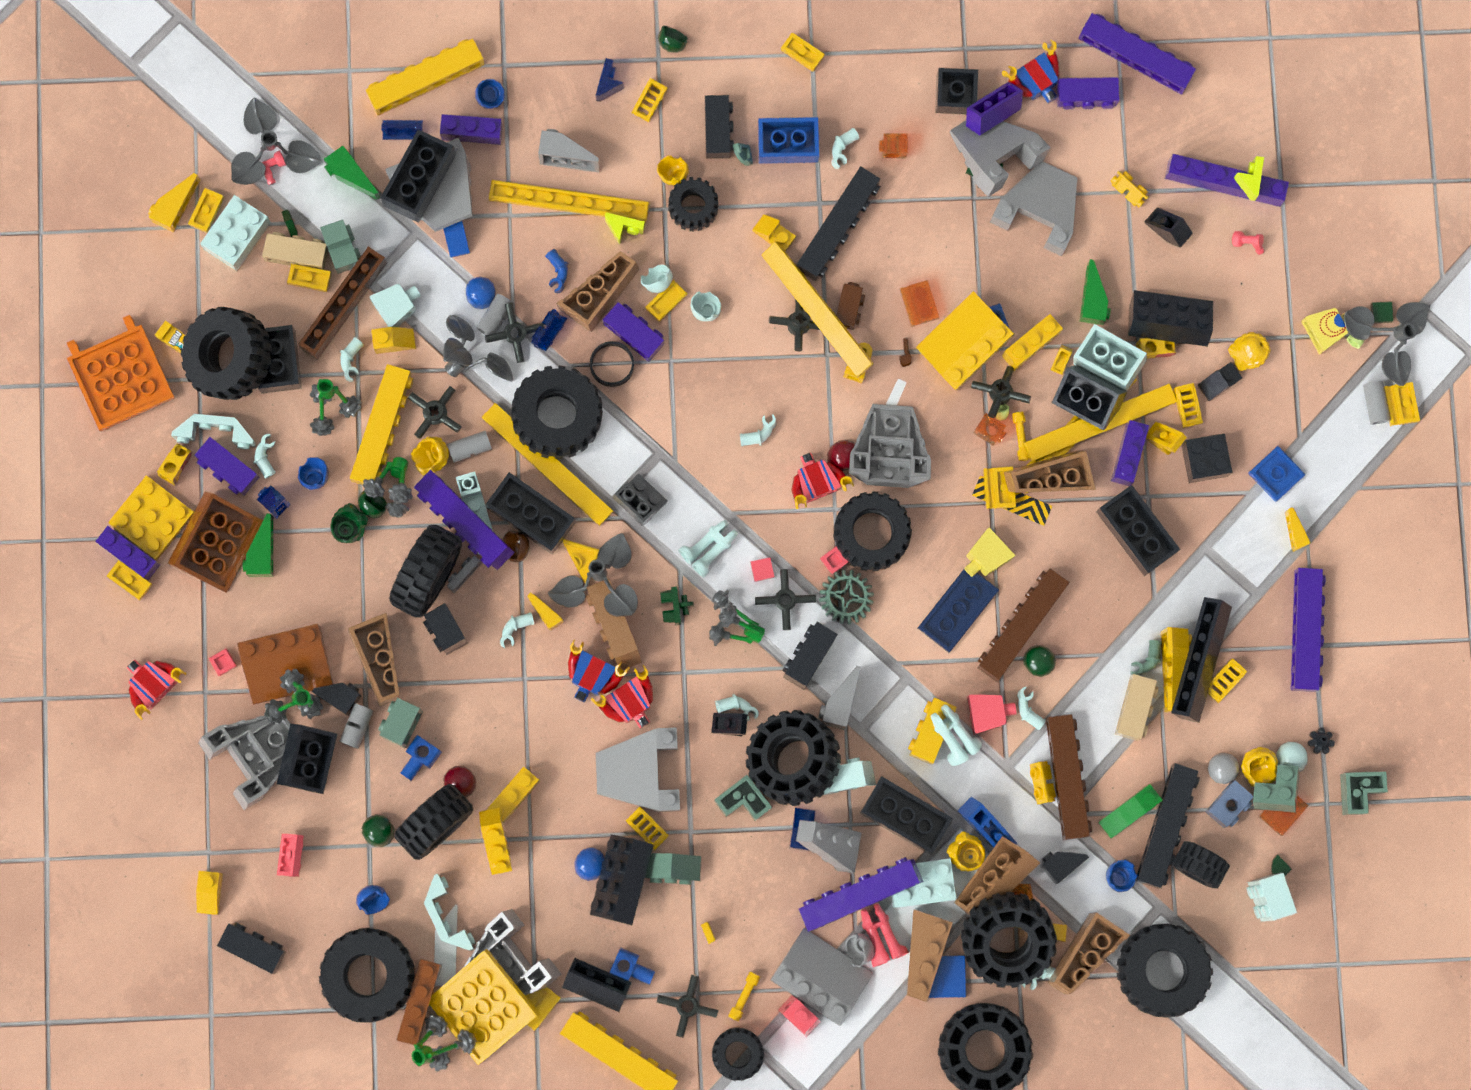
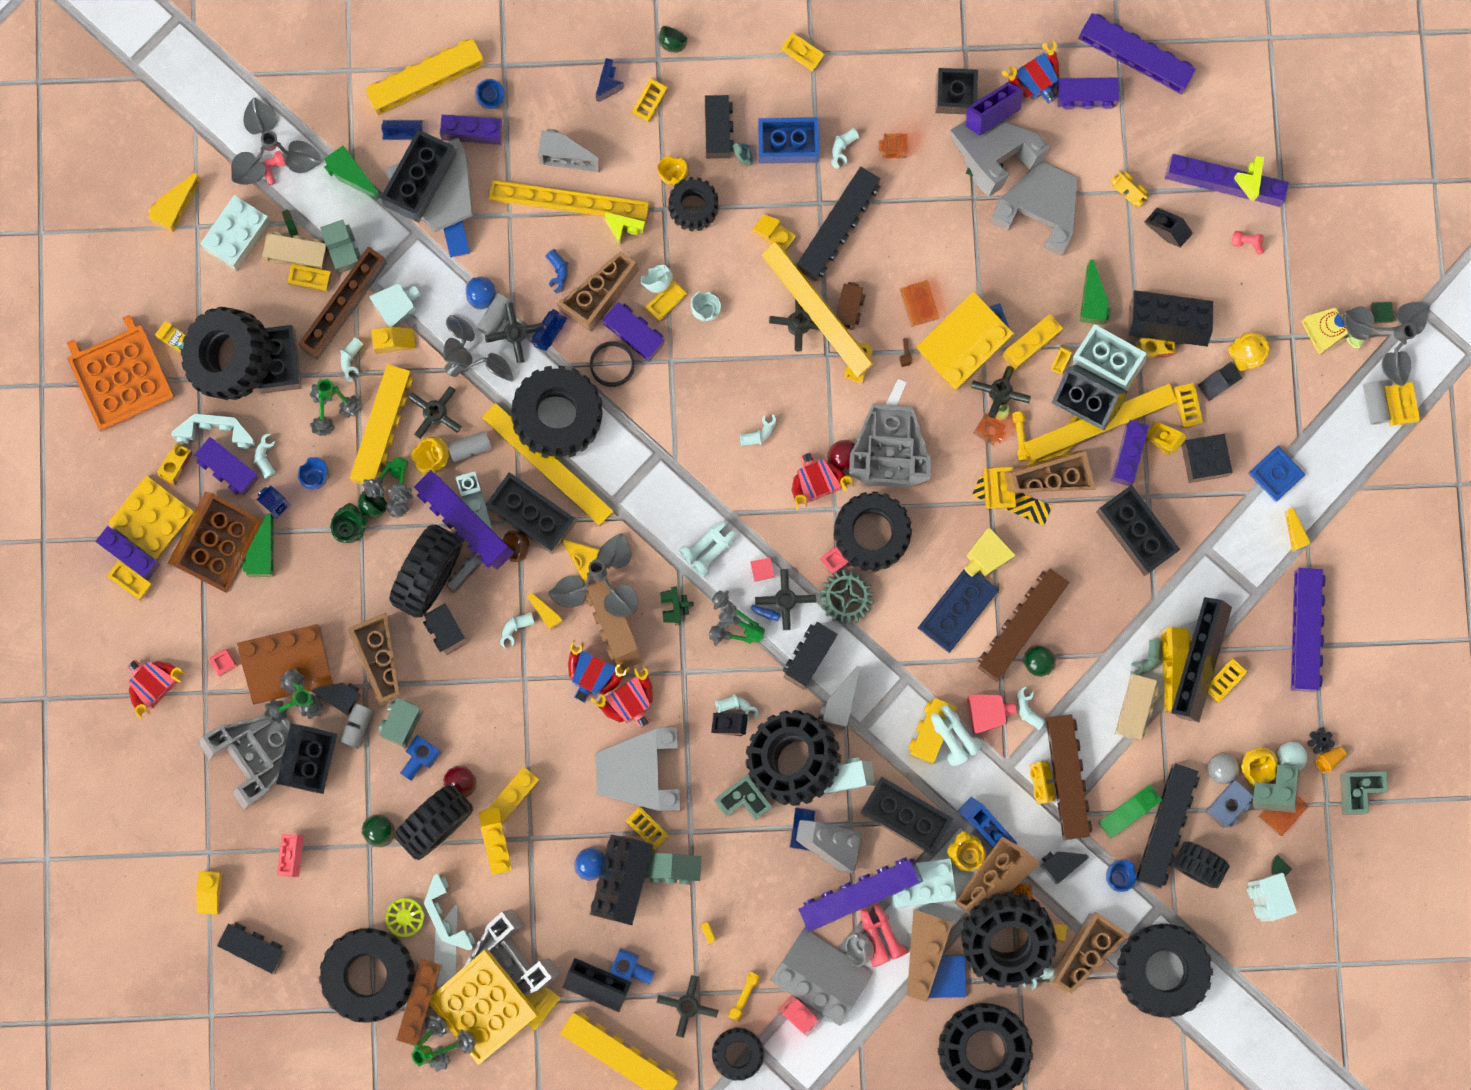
yellow plate [188,188,224,233] -> none
blue hair [356,885,390,915] -> none
dark grey brick [613,473,668,526] -> none
none -> neon yellow wheel [385,898,424,937]
none -> blue piece [751,605,781,622]
none -> light orange cone [1315,746,1347,773]

